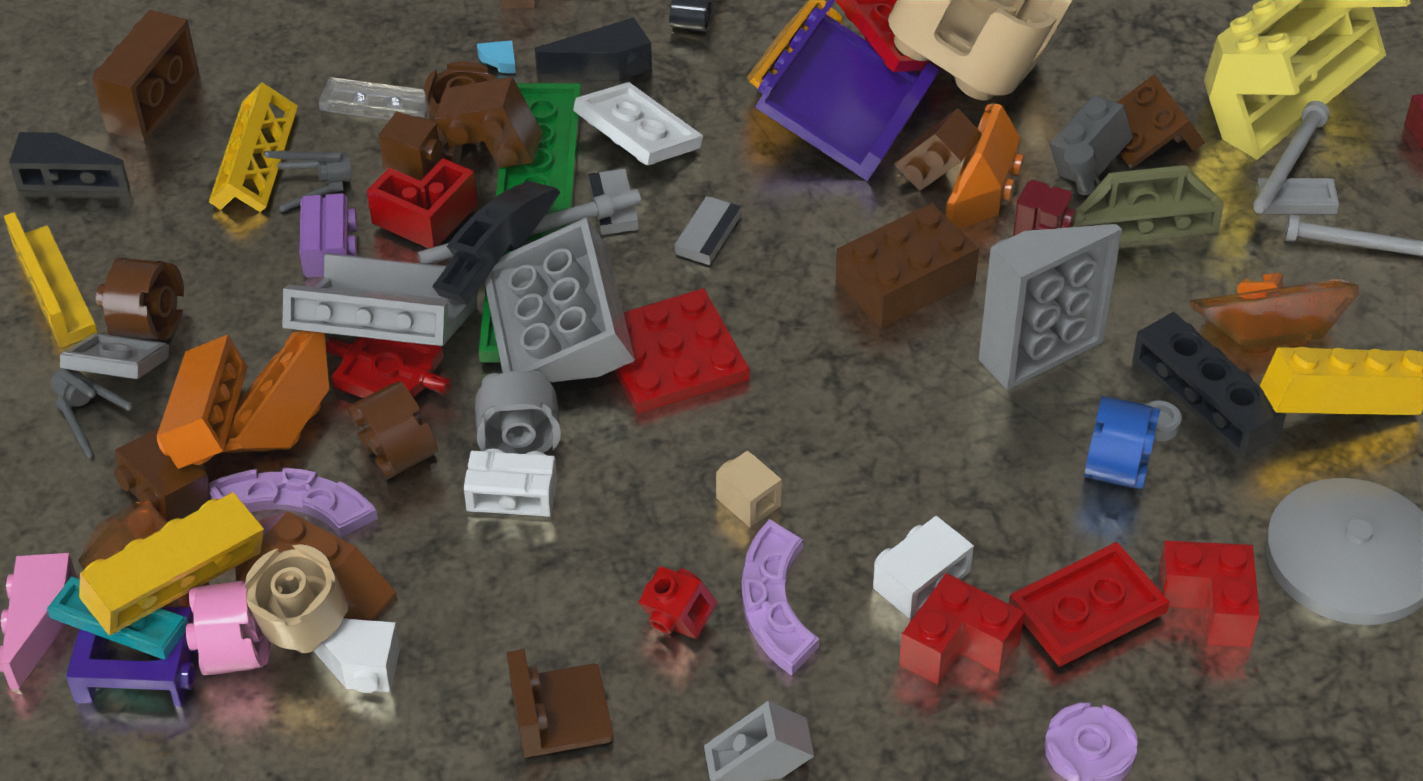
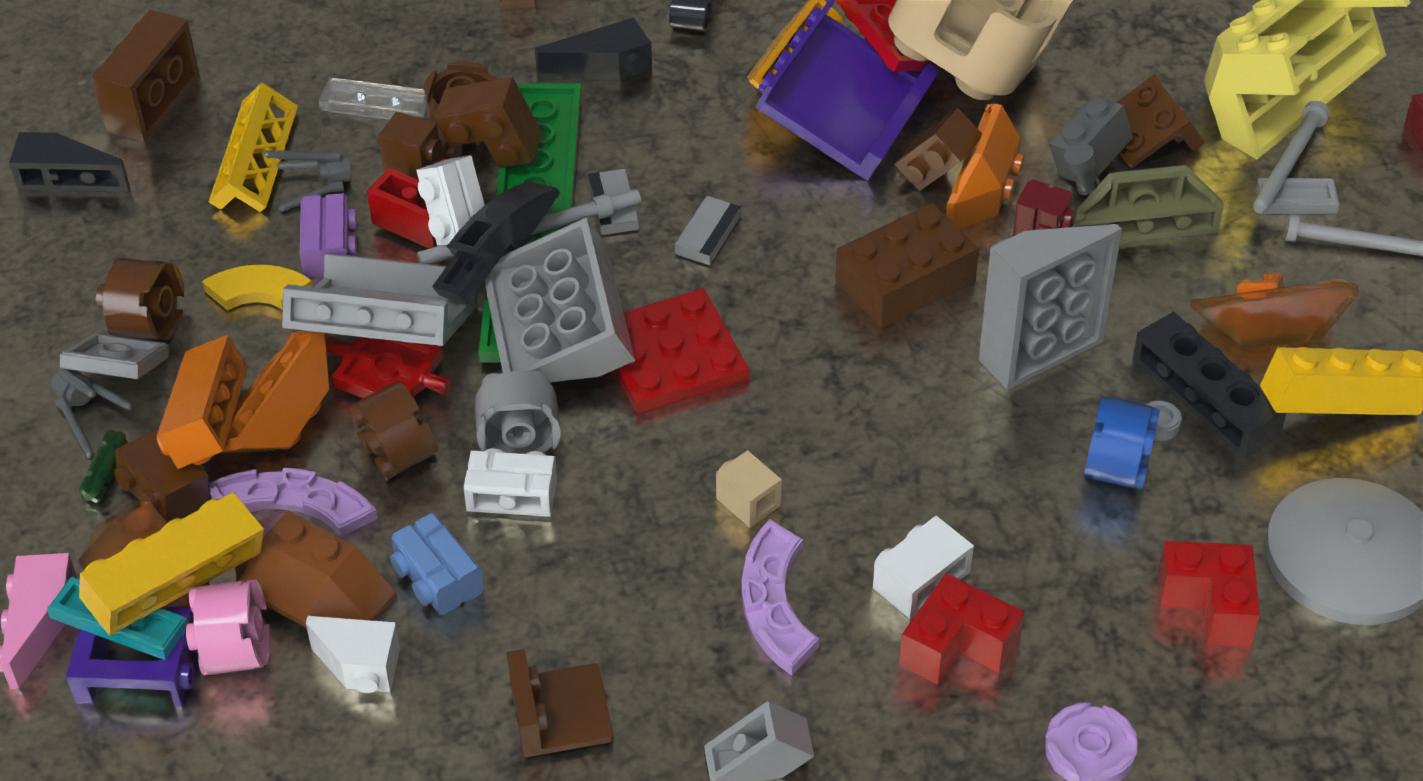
yellow fence [4,212,98,348] -> none
tan brick [245,544,348,653] -> none
medium azure tile [477,40,516,73] -> none
white plate [573,82,703,166] -> none
red brick [638,566,718,639] -> none
red plate [1009,542,1170,667] -> none
none -> dark green axle [79,430,128,503]
none -> yellow tile [202,265,313,311]
none -> medium blue brick [389,513,484,616]
none -> white brick [416,155,485,246]

